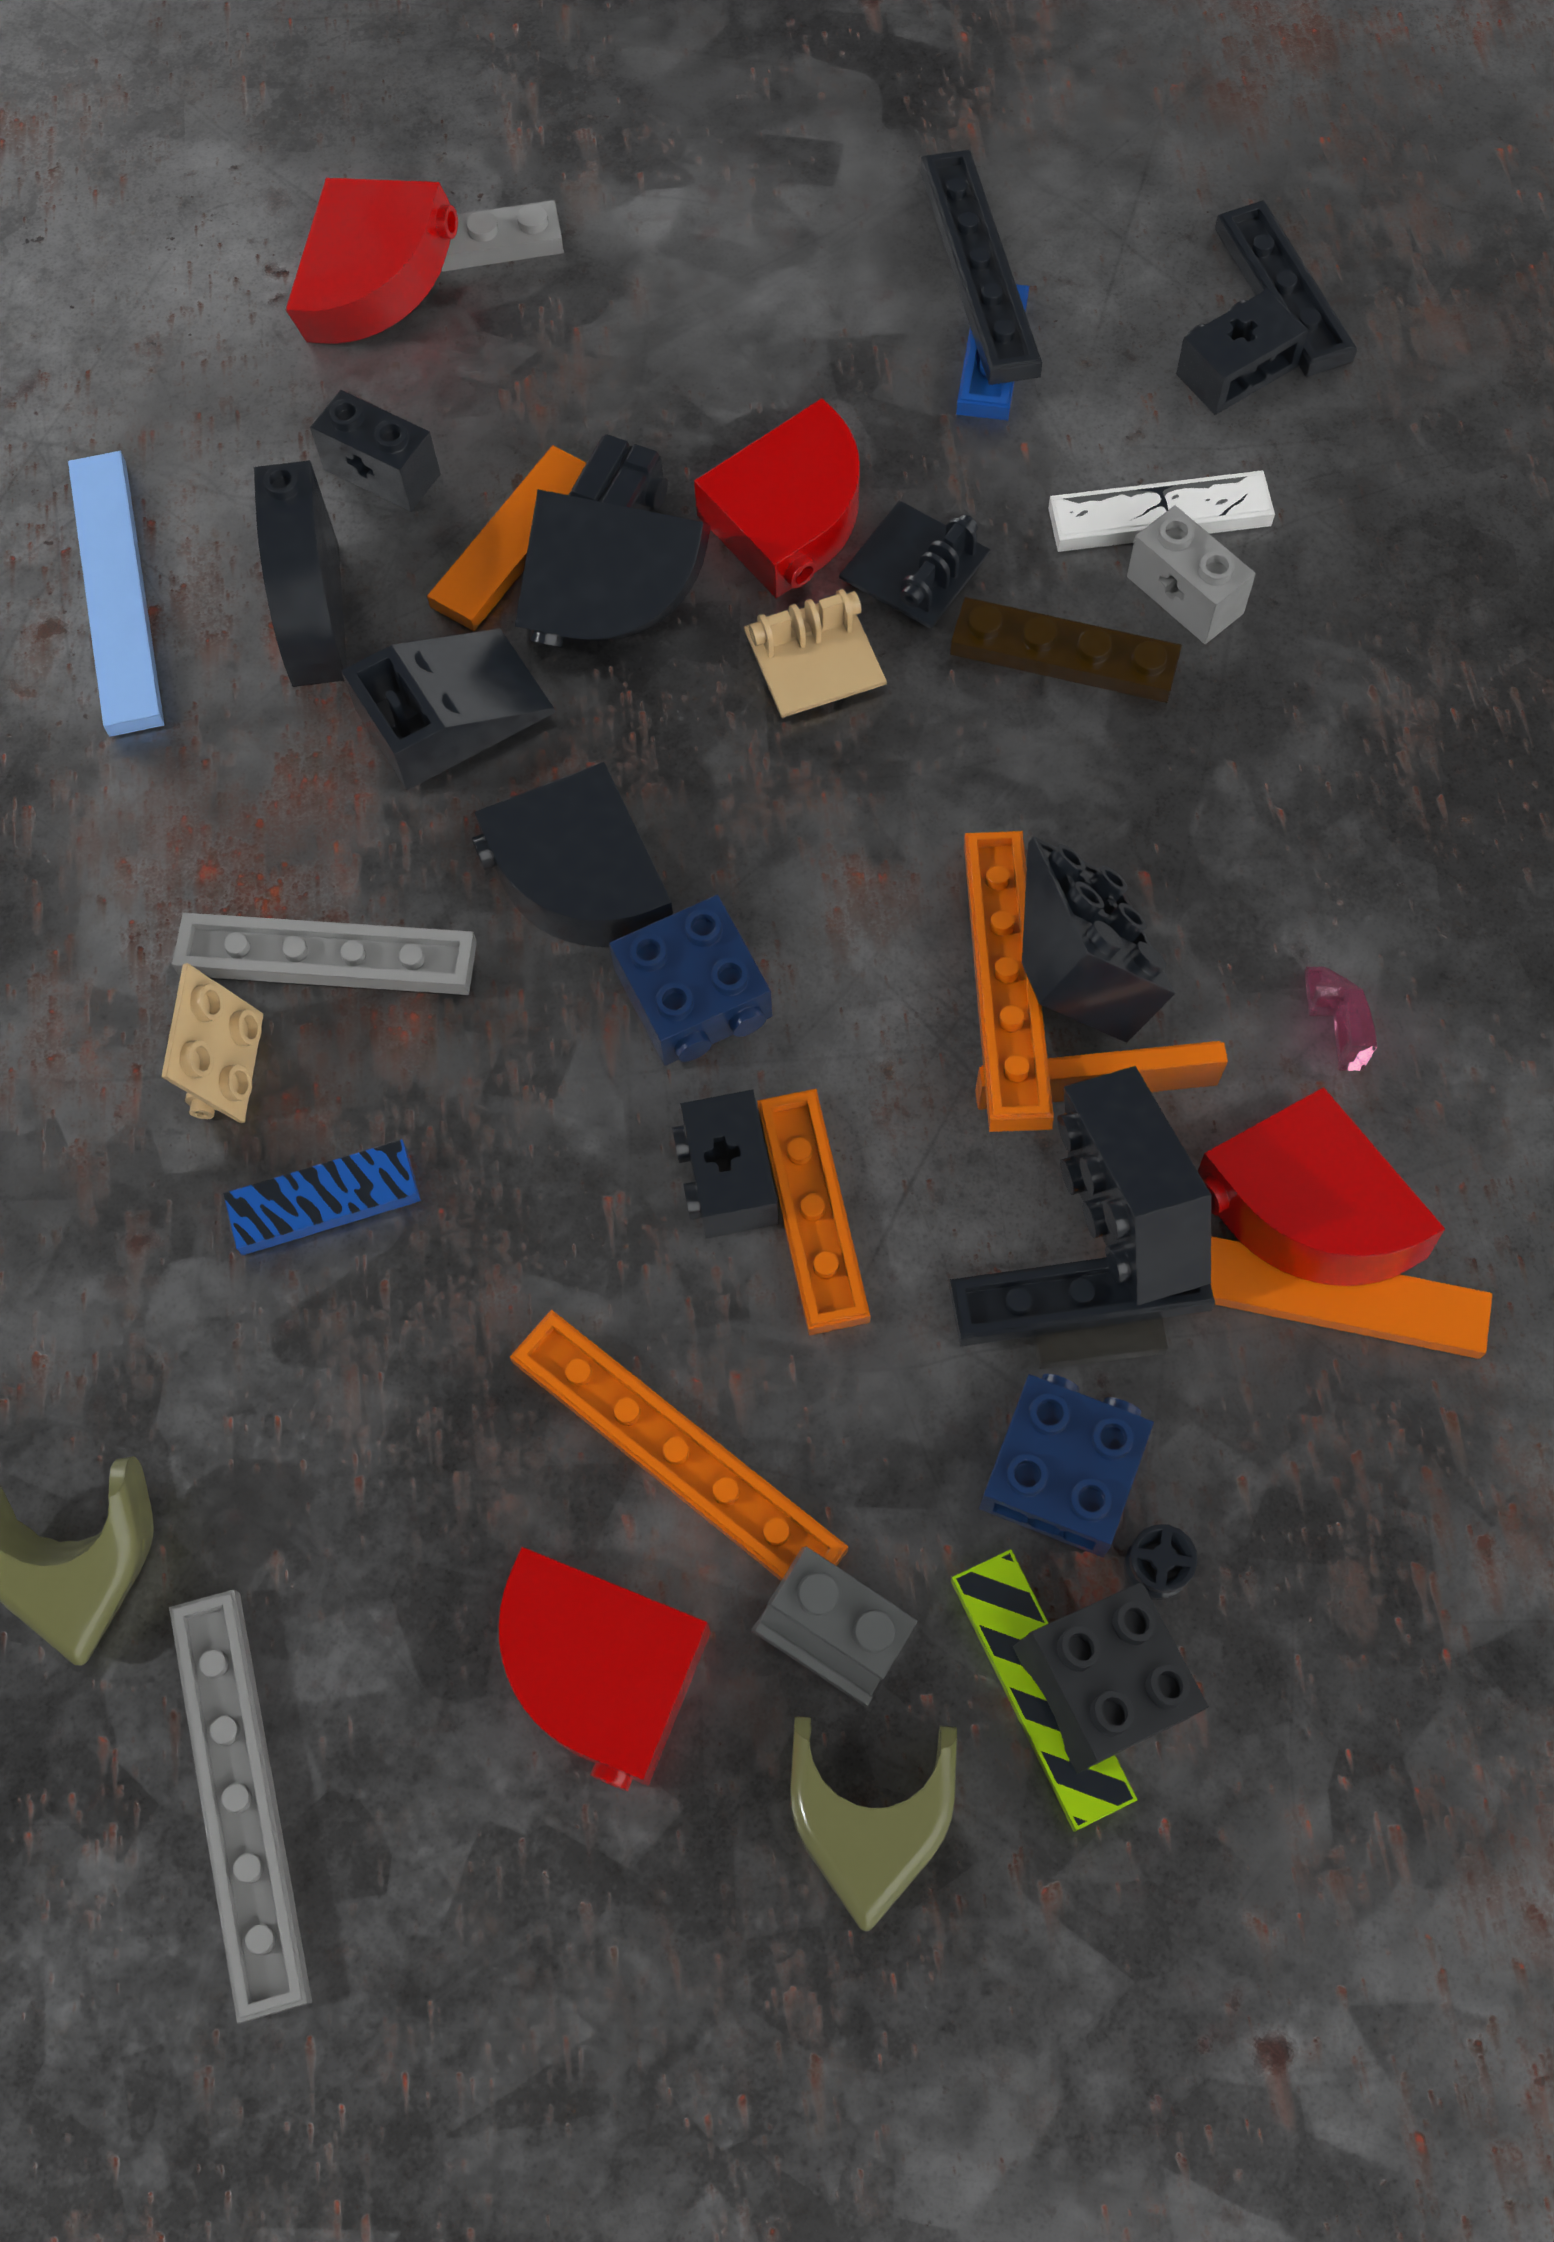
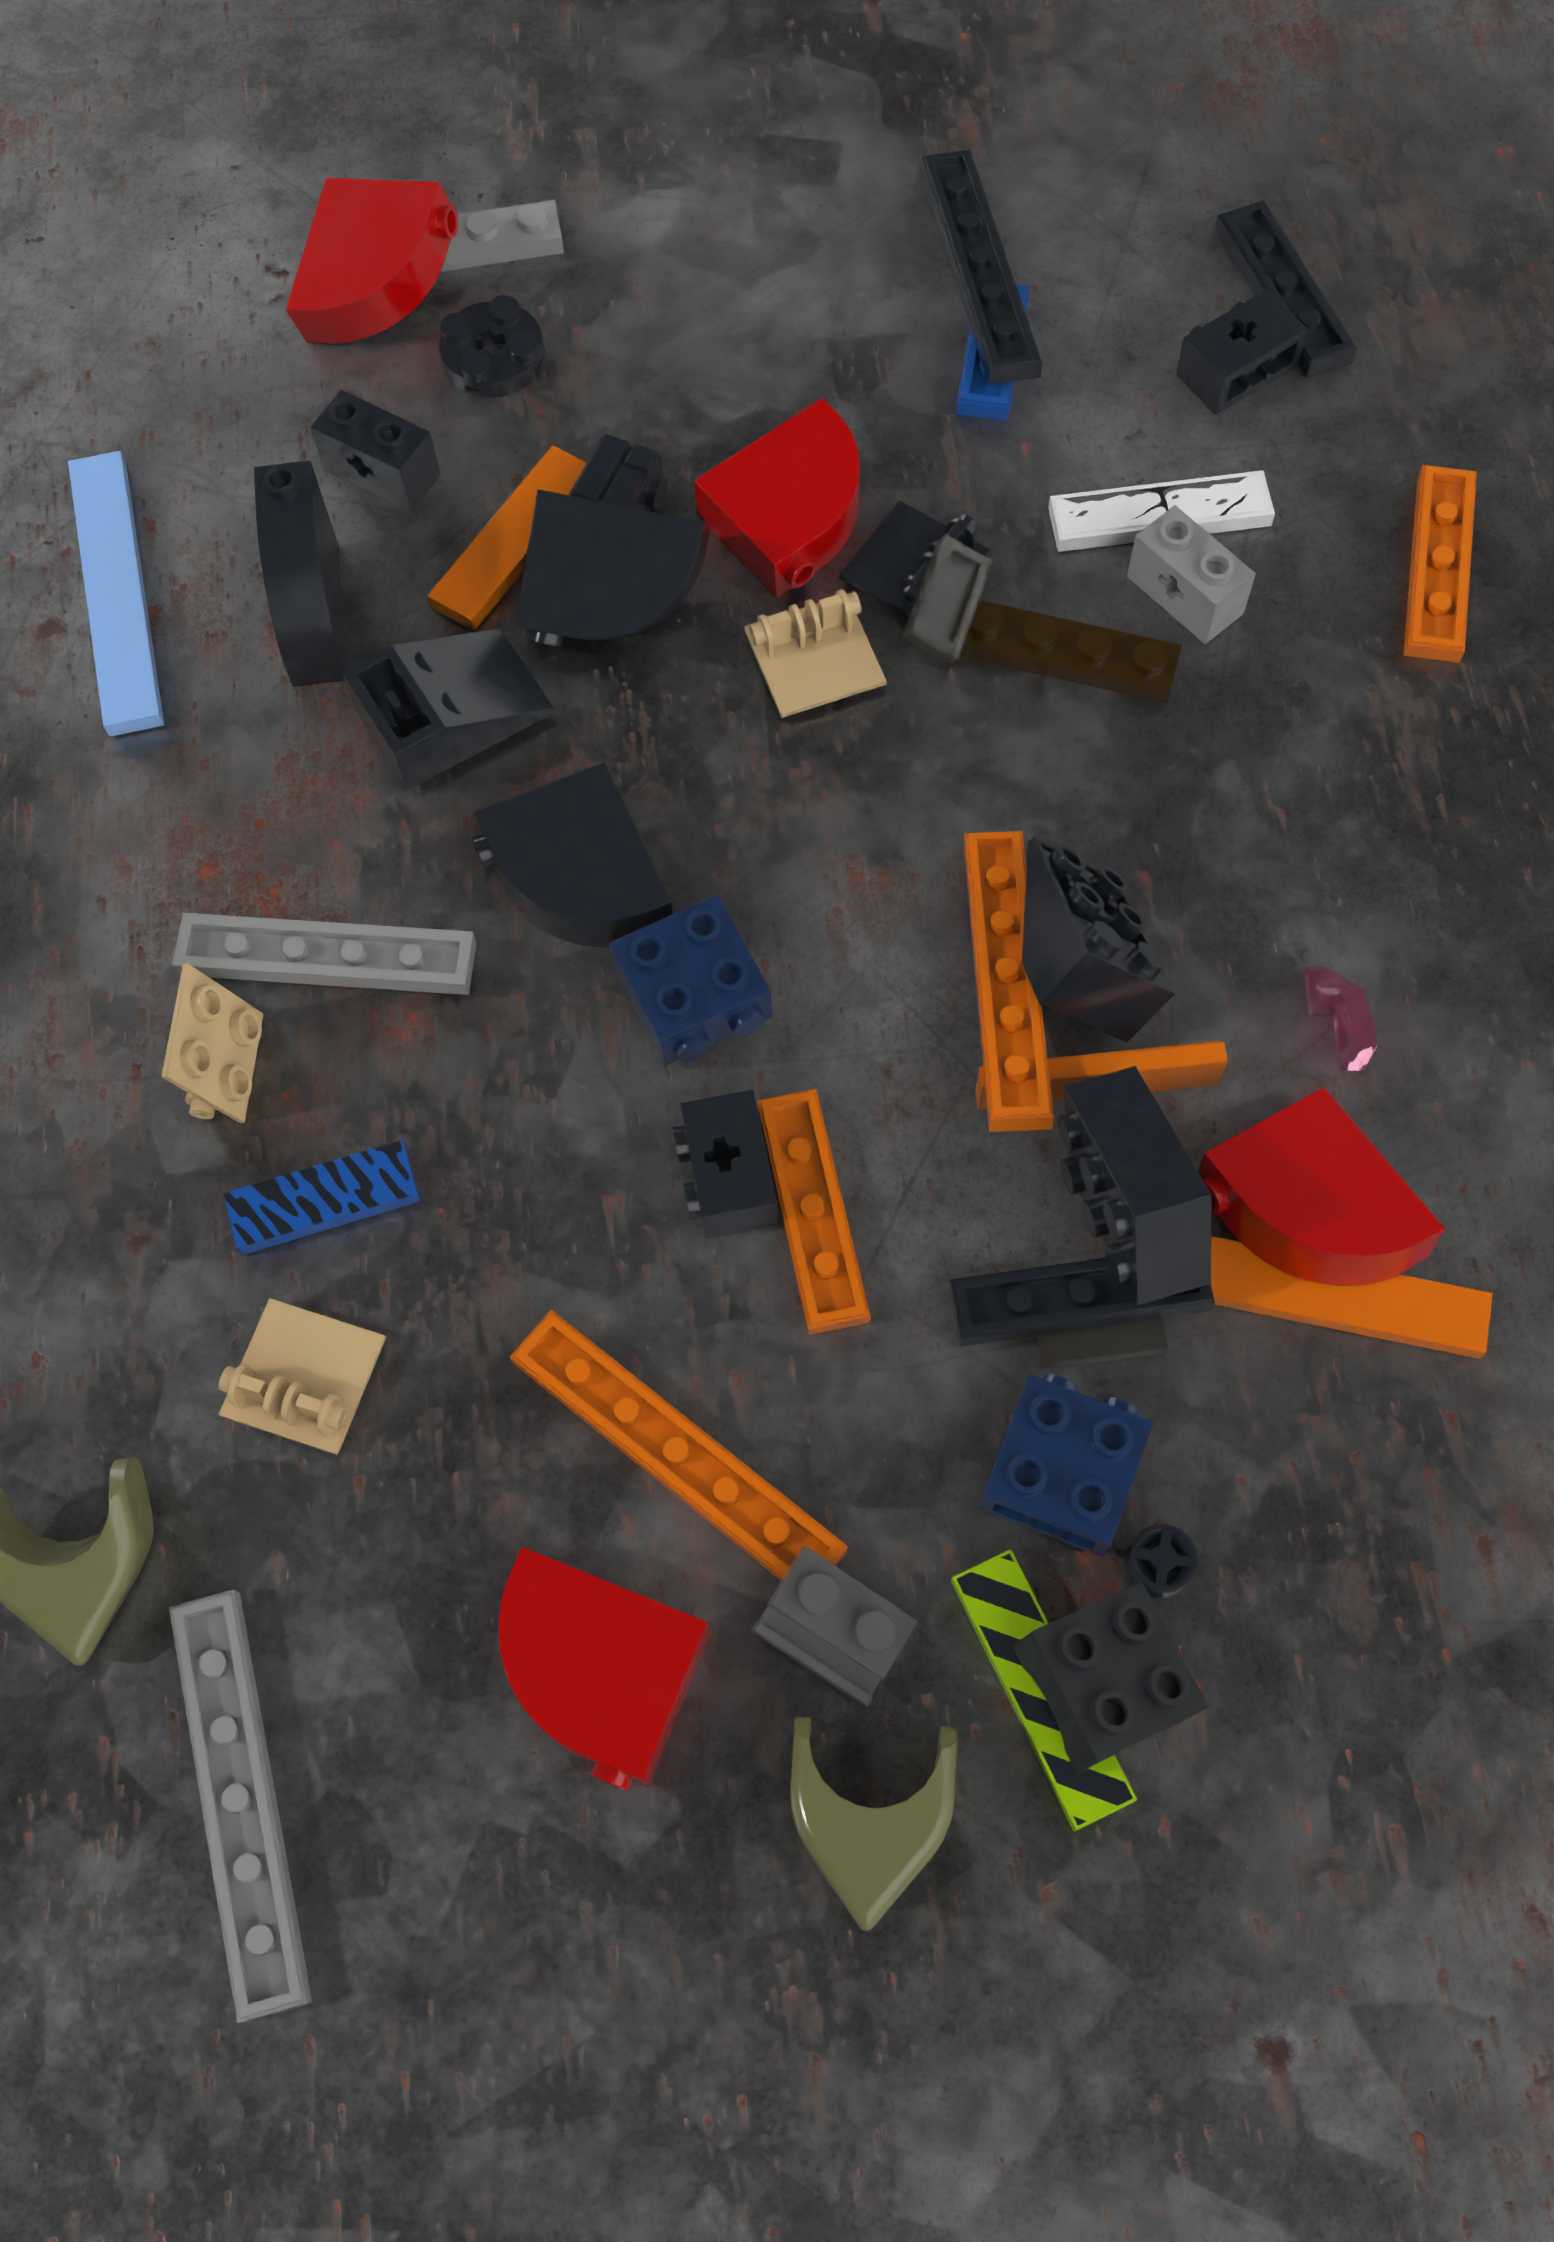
none -> tan hinge [218,1298,386,1455]
none -> black plate [439,295,545,398]
none -> clear smoke tile [902,535,993,664]
none -> orange tile [1403,465,1477,663]

